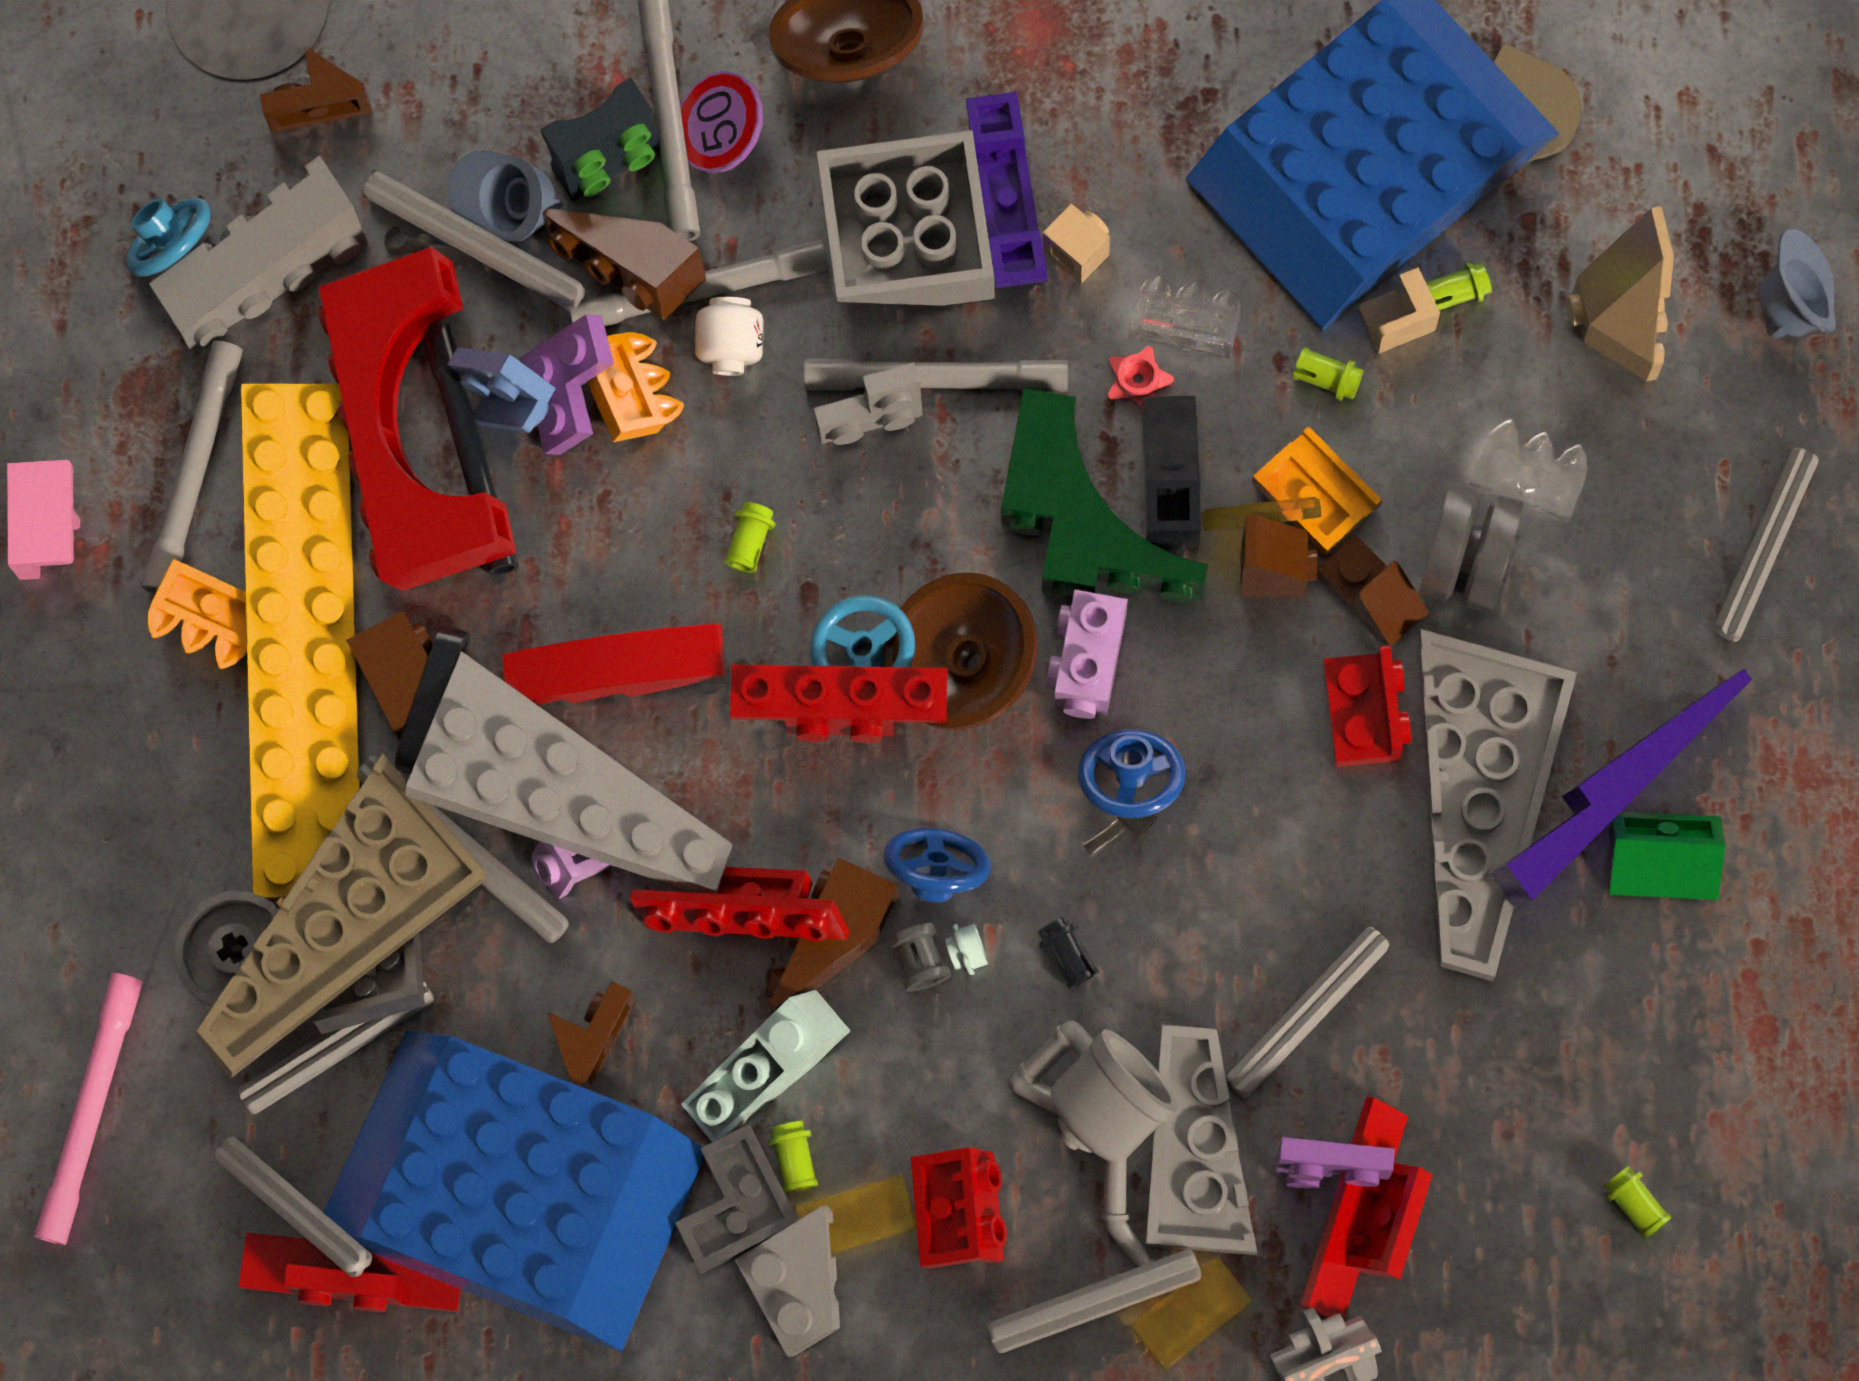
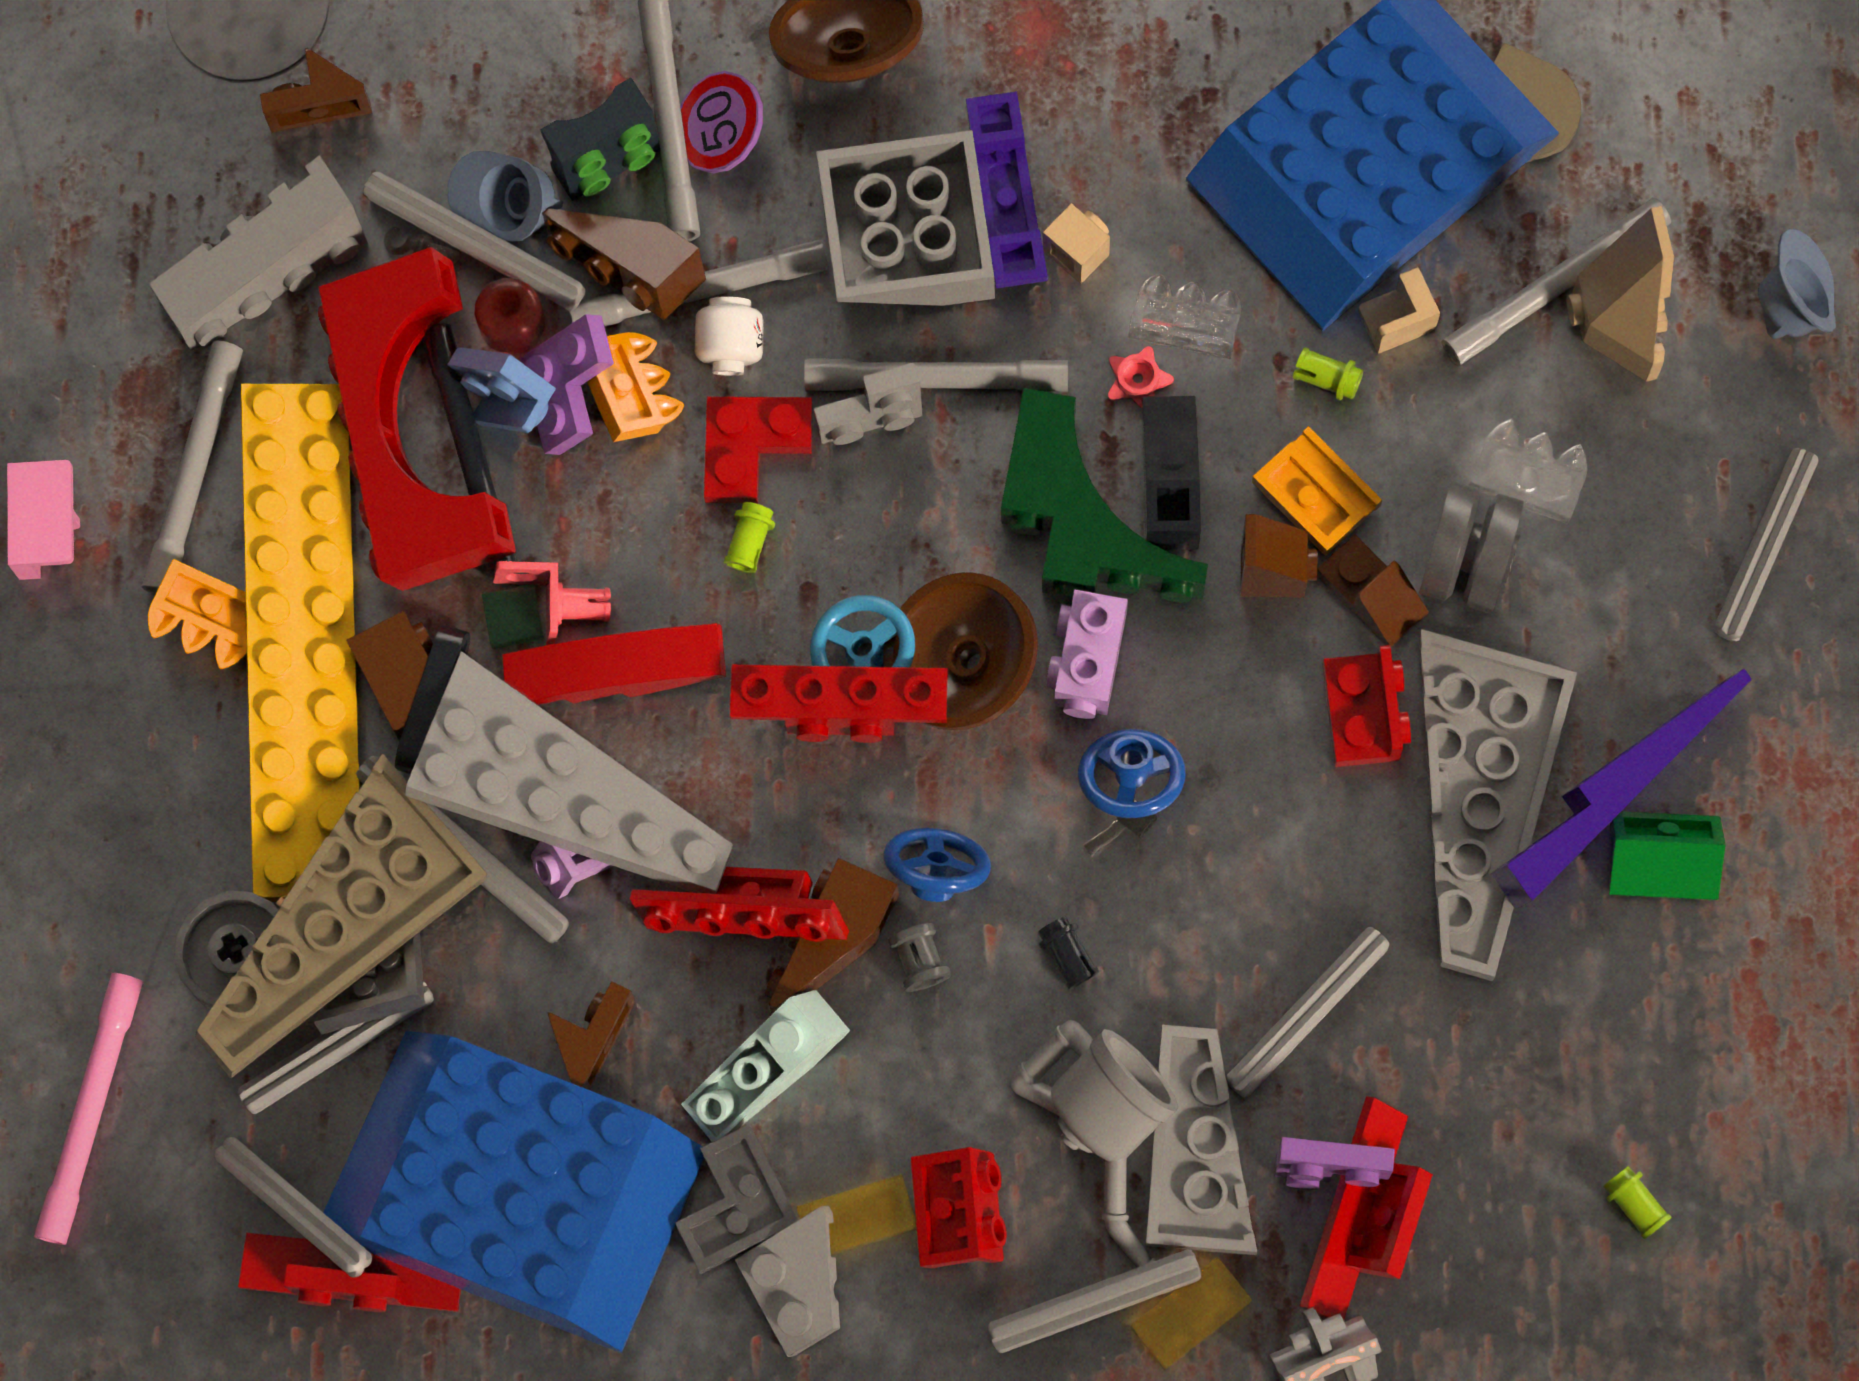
dark azure piece [126,198,211,277] -> none
lime pin [768,1121,819,1193] -> none
light aqua plate [945,923,988,975] -> none
clear yellow tile [1201,496,1322,531] -> none
lime pin [1425,262,1492,311] -> none
none -> clear red head [474,278,546,354]
none -> clear green tile [482,584,545,649]
none -> coral bracket [493,561,611,645]
none -> red plate [704,396,813,504]
none -> light grey piece [1441,197,1671,366]

